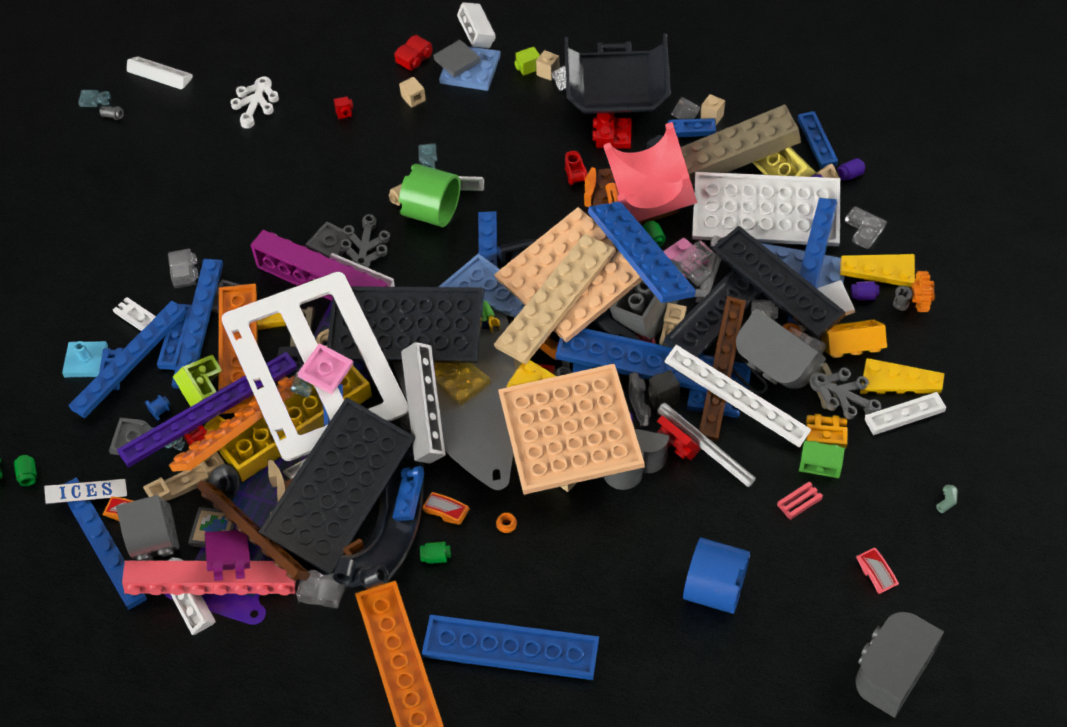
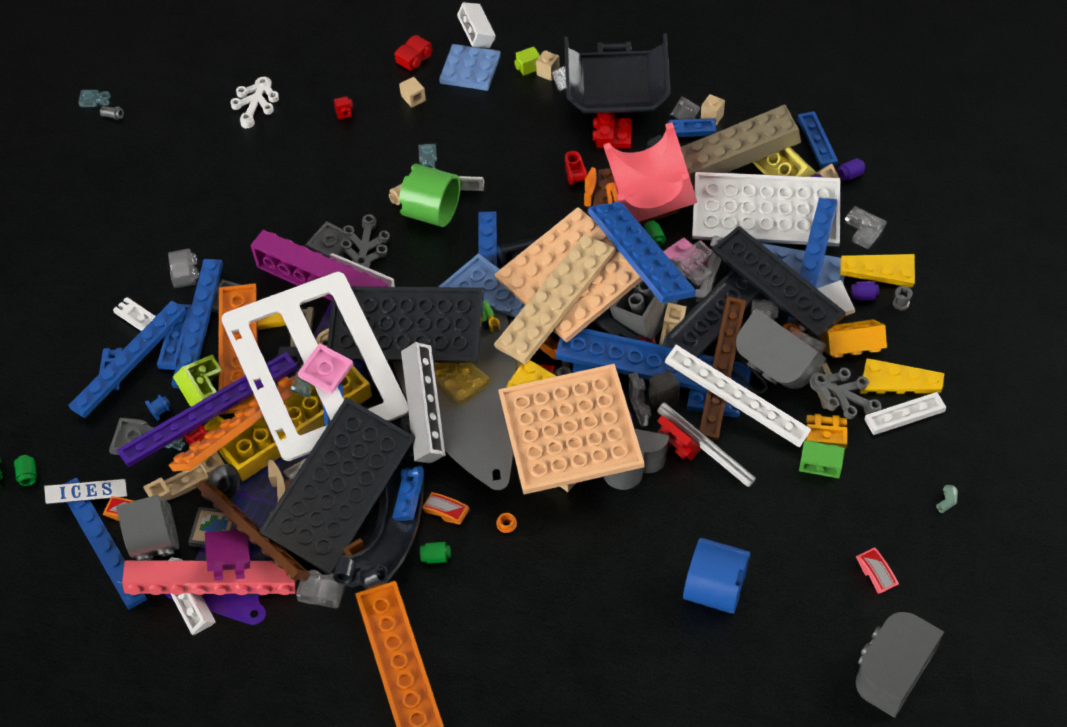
medium azure tile [62,341,108,377] -> none
white slope [127,56,193,89] -> none
blue plate [422,615,599,680] -> none
dark grey tile [434,40,481,78] -> none
coral tile [777,481,823,520] -> none
orange gear [911,271,935,312] -> none

